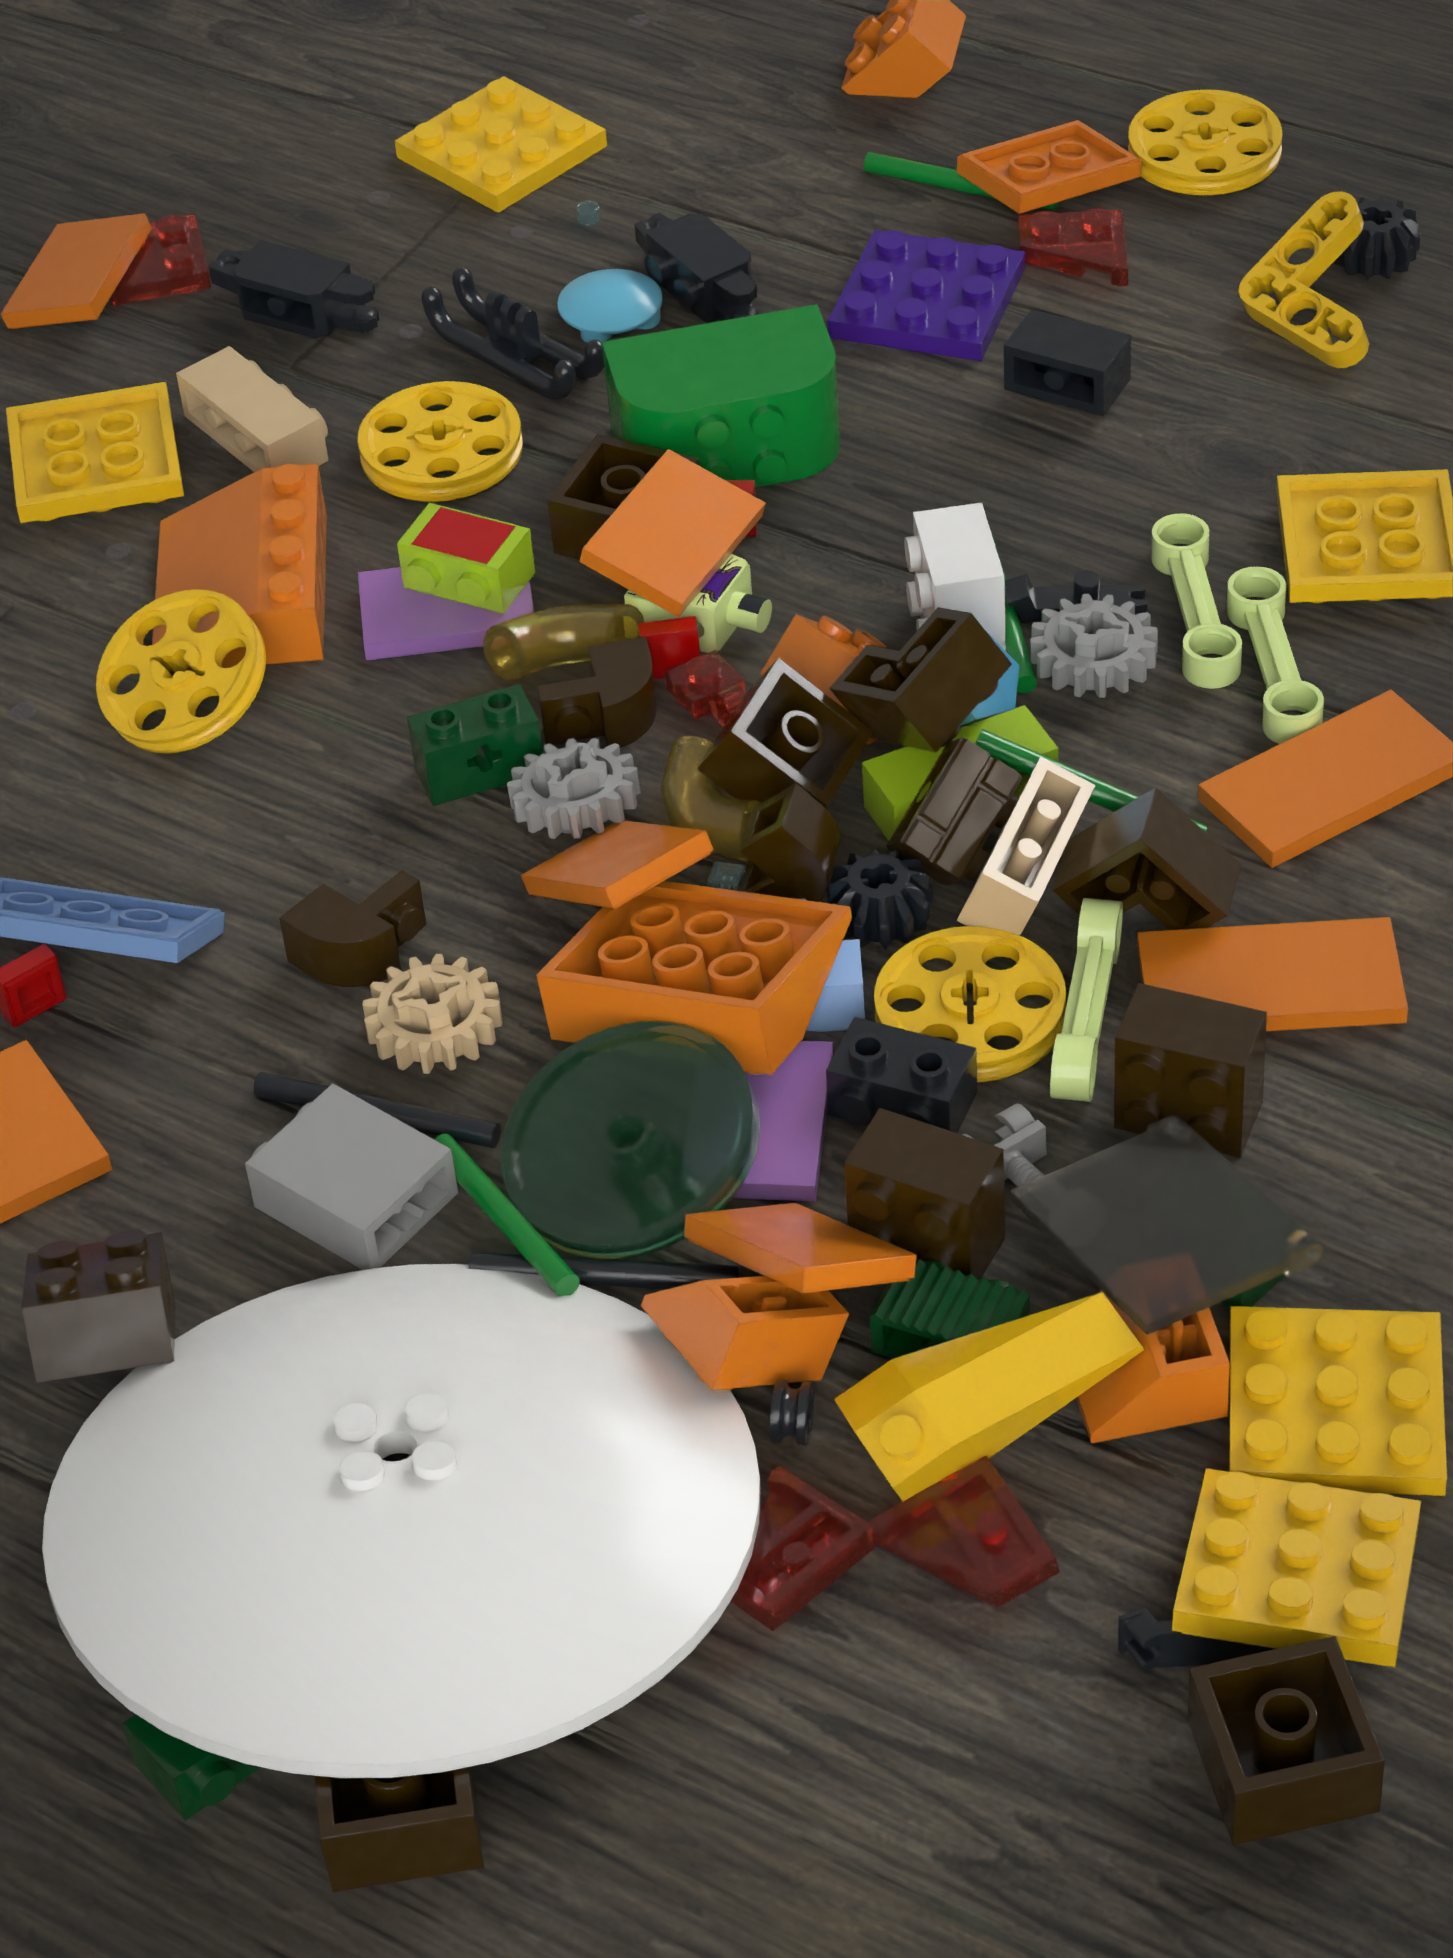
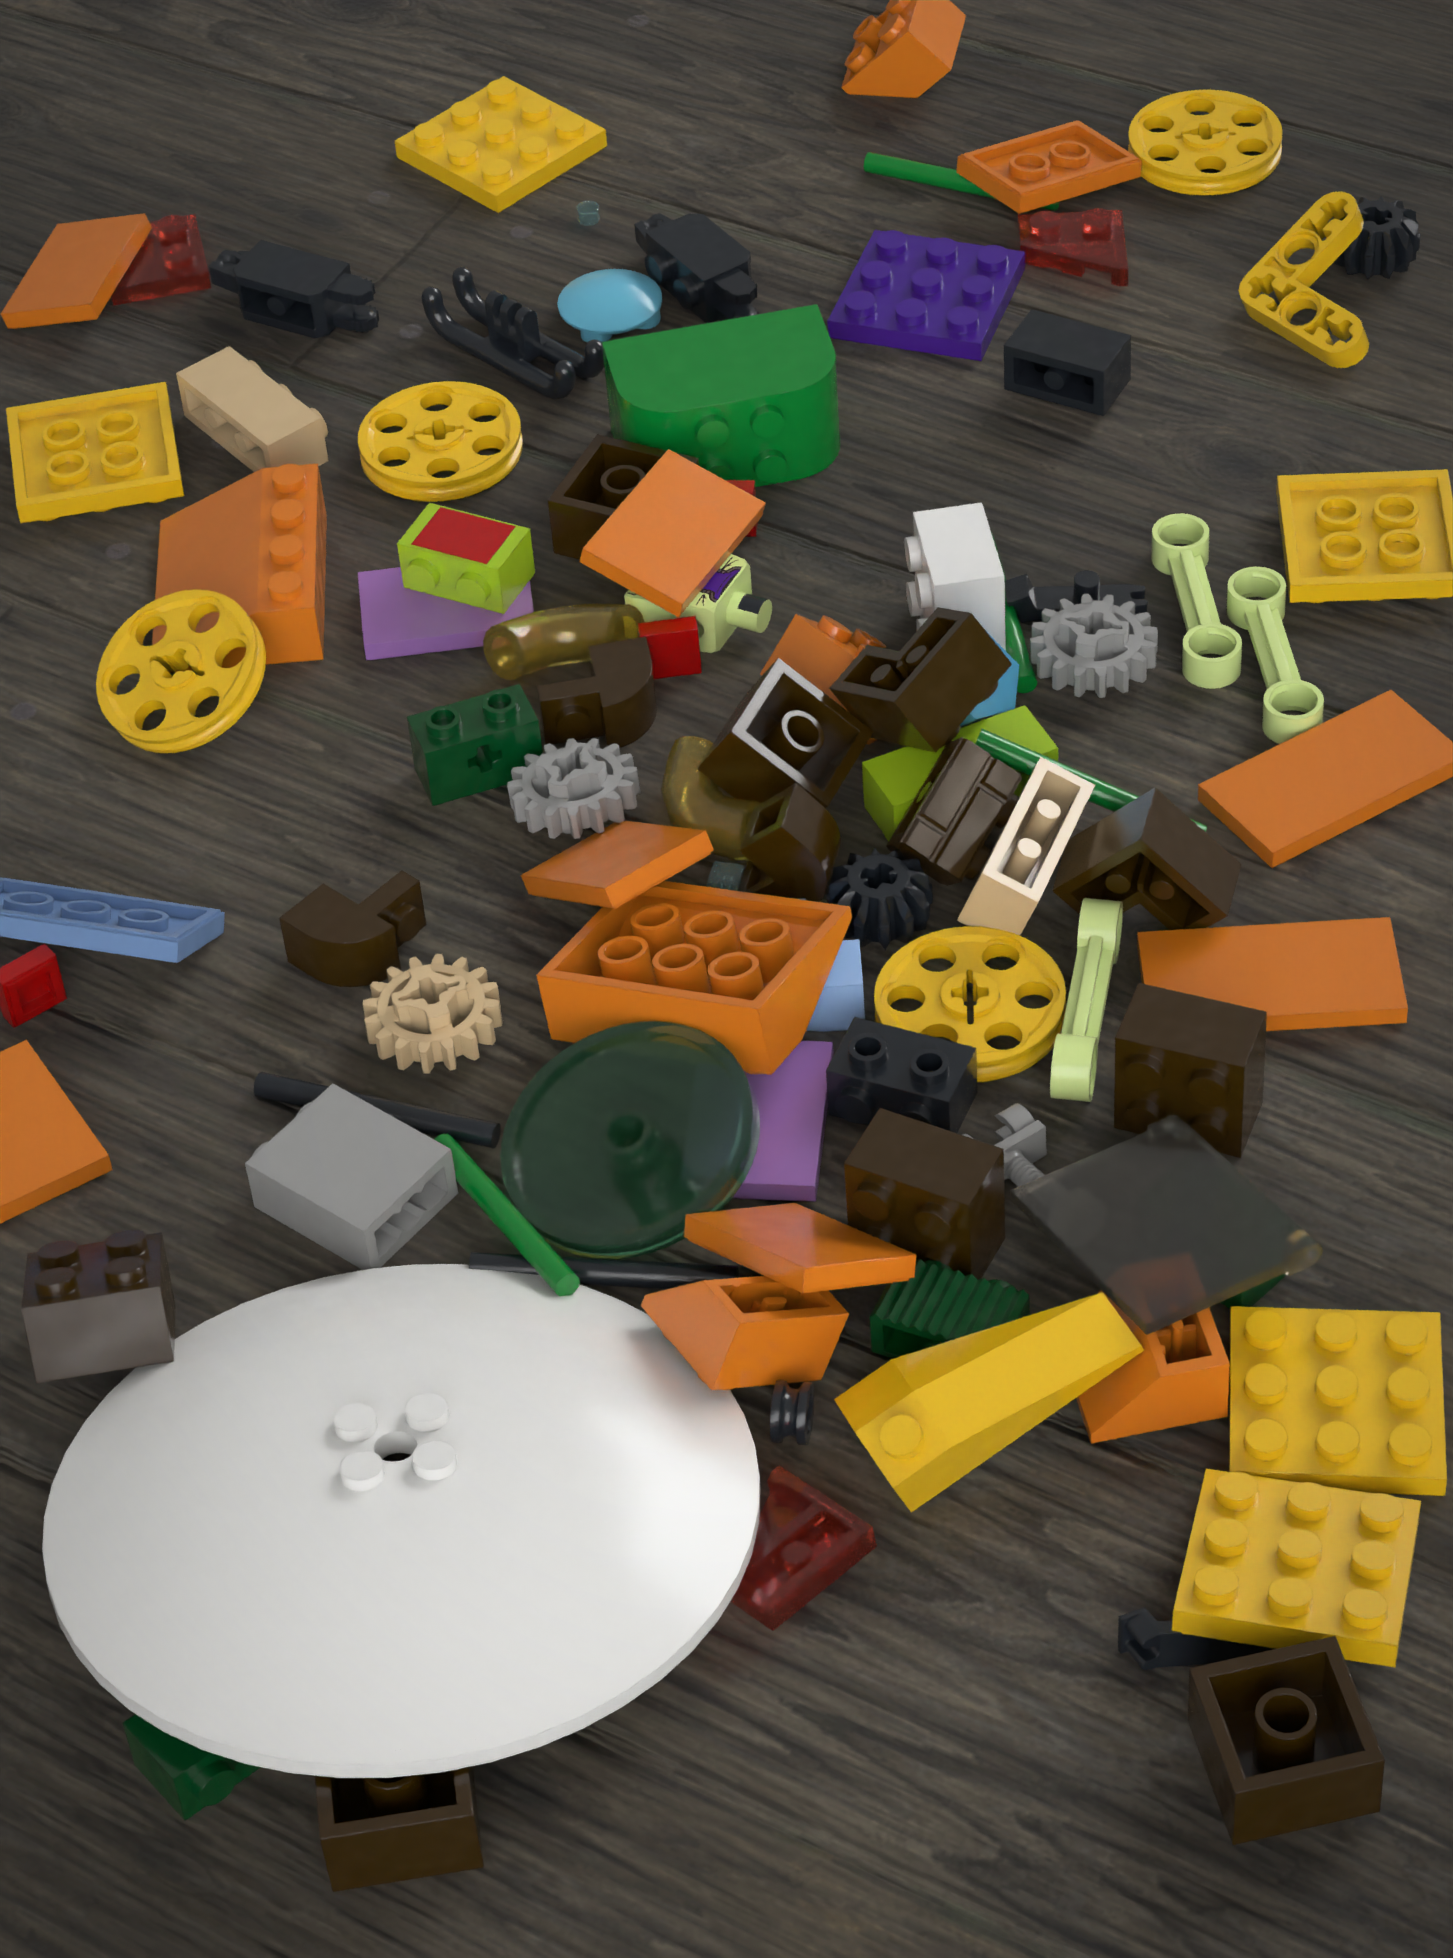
clear red plate [665,650,746,727] -> none
clear red wing [867,1455,1060,1608] -> none

